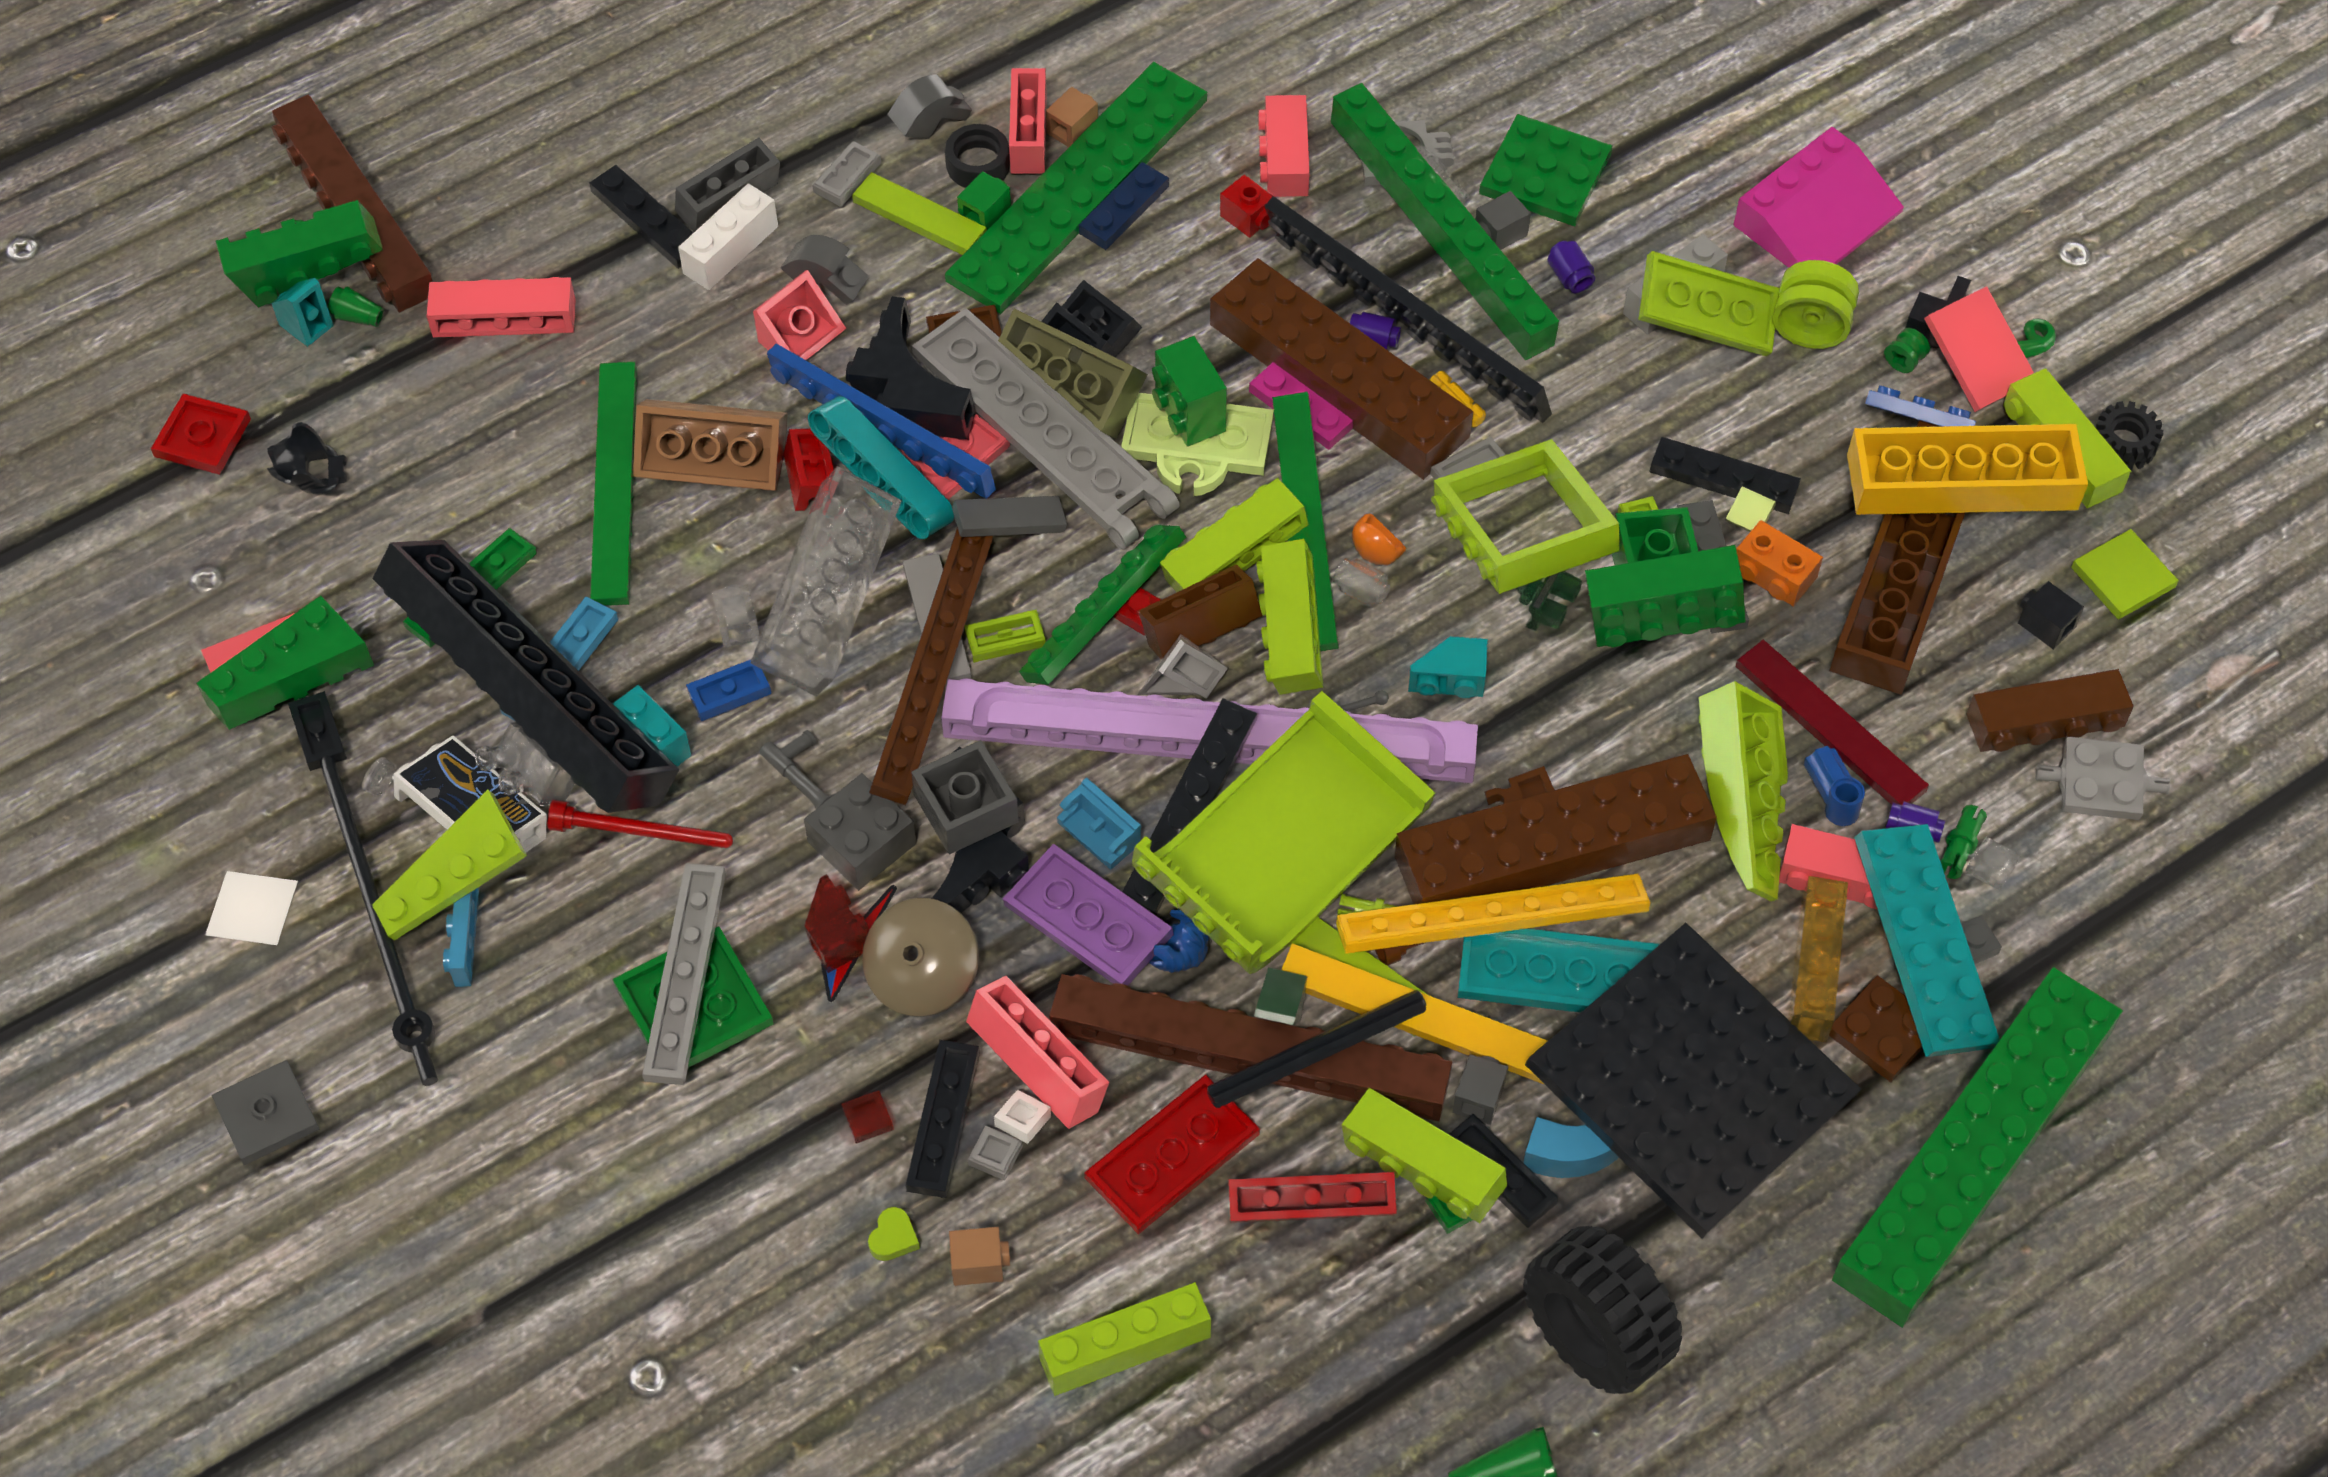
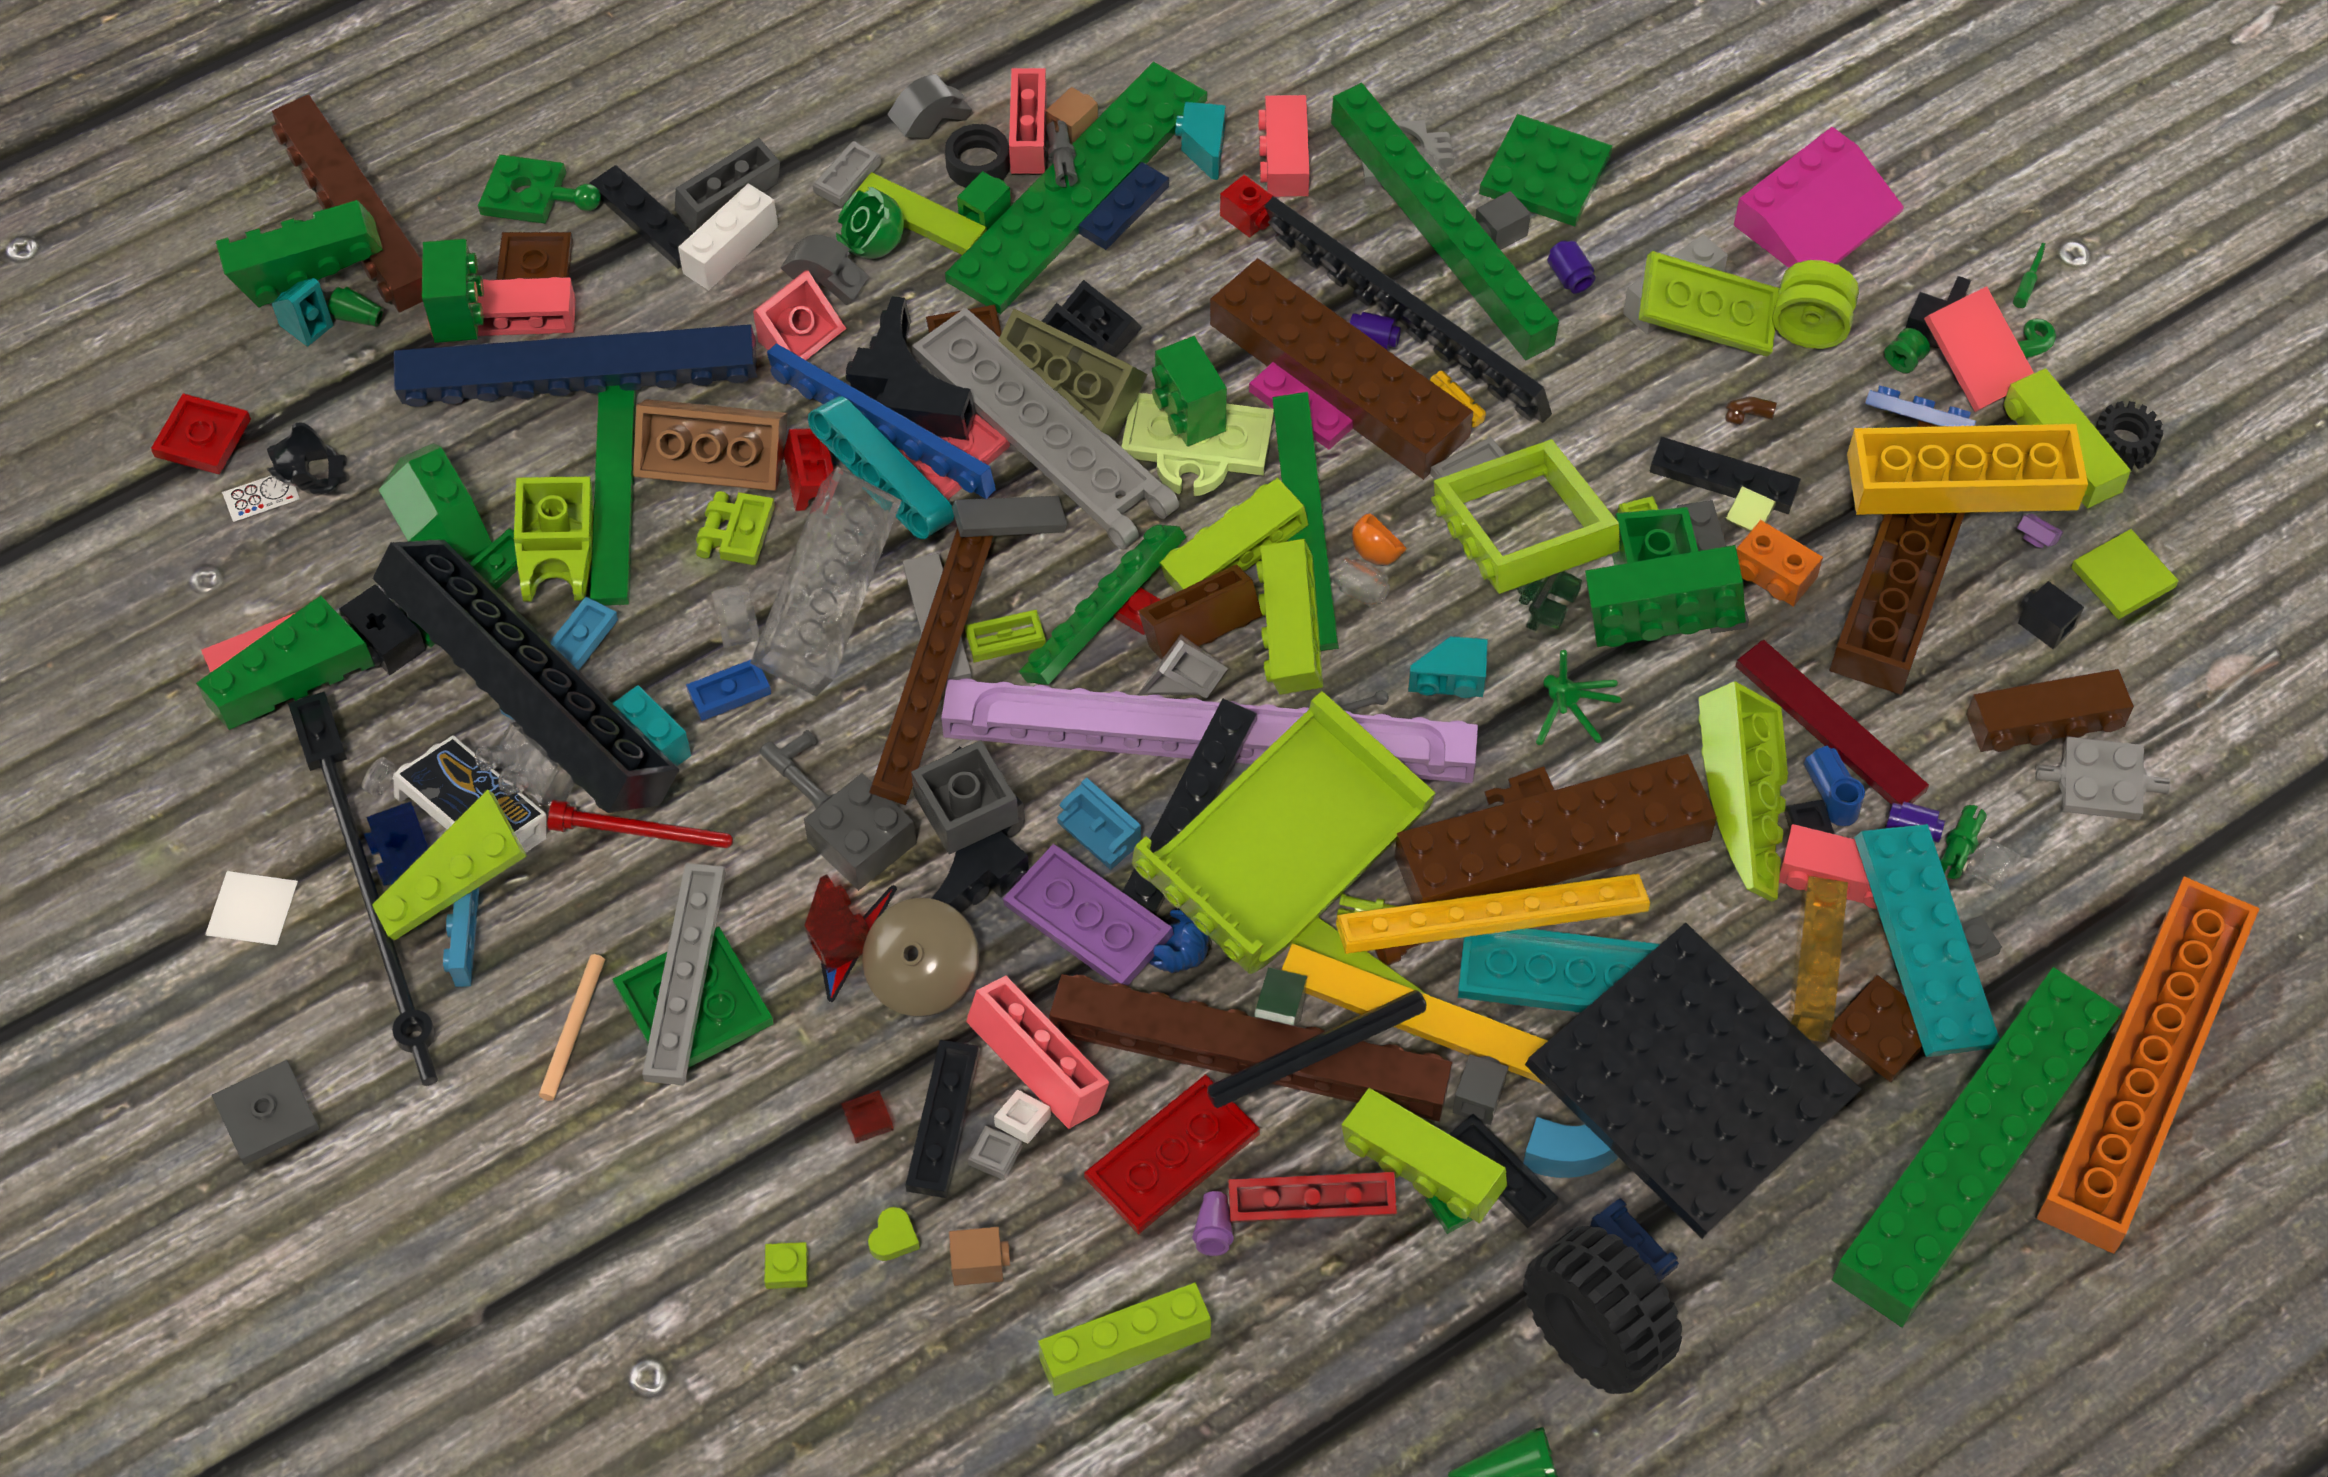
none -> white sticker [222,475,300,522]
none -> black brick [339,584,426,675]
none -> clear blue brick [364,801,428,886]
none -> green wedge [379,443,492,562]
none -> dark blue brick [394,324,757,407]
none -> green brick [422,239,484,343]
none -> green plate [478,154,601,224]
none -> reddish brown tile [496,232,573,280]
none -> lime brick [514,476,593,602]
none -> light nougat bar [539,954,605,1101]
none -> lime plate [695,491,775,565]
none -> lime plate [764,1242,808,1289]
none -> green cylinder [836,187,904,259]
none -> dark grey pin [1046,120,1078,187]
none -> teal slope [1175,102,1226,180]
none -> medium lavender cone [1192,1191,1234,1256]
none -> green plant [1536,650,1622,746]
none -> dark blue hinge [1590,1198,1679,1282]
none -> reddish brown arm [1725,396,1777,425]
none -> black tile [1784,799,1834,834]
none -> green piece [2013,243,2046,308]
none -> medium lavender plate [2017,514,2063,548]
none -> orange brick [2036,876,2260,1254]

